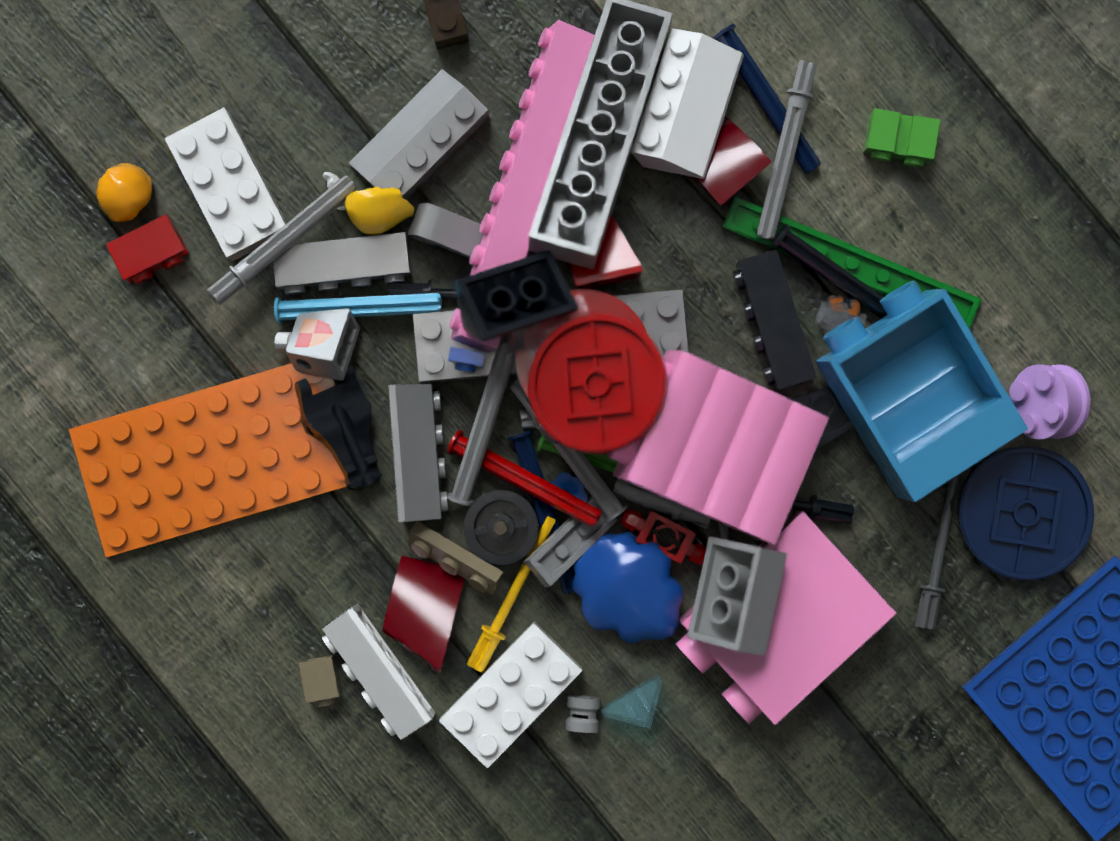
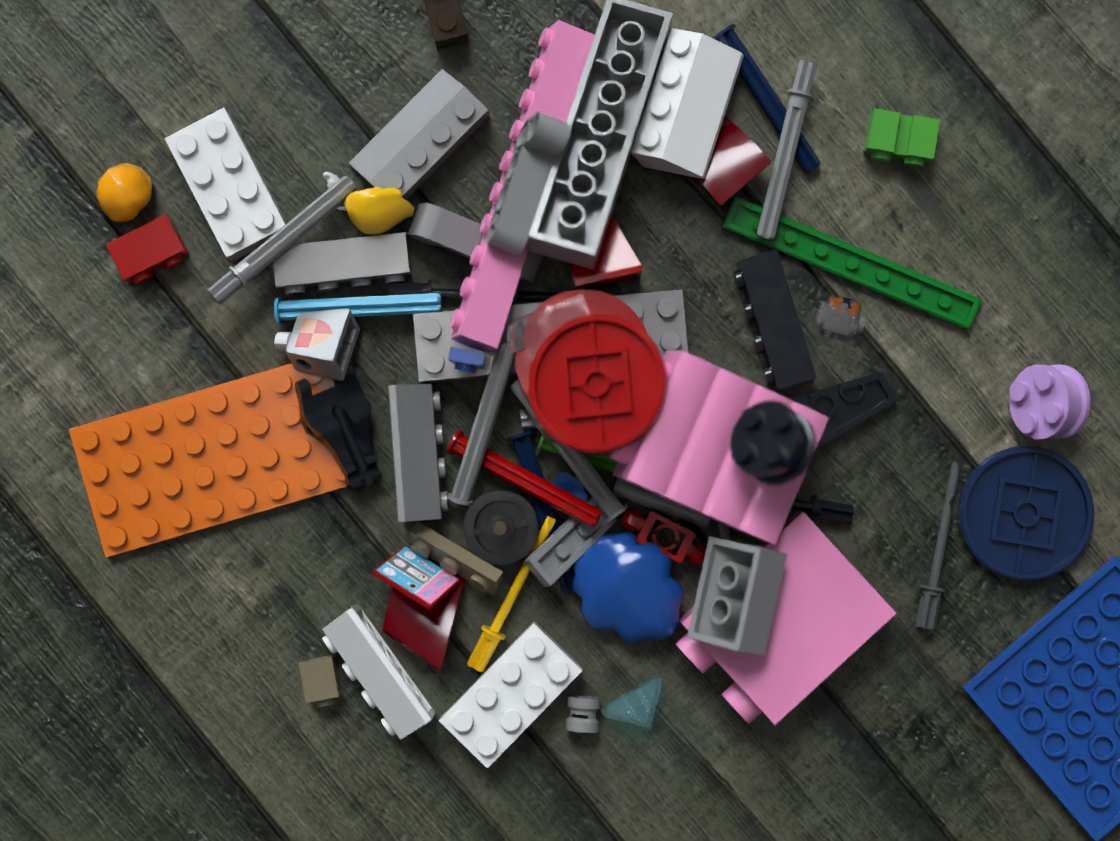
black slope [455,250,578,342] -> none
black axle [771,224,887,319] -> none
dark azure brick [815,281,1028,502] -> none
none -> piece [373,545,461,610]
none -> light grey beam [486,112,571,256]
none -> black wheel [730,400,816,486]

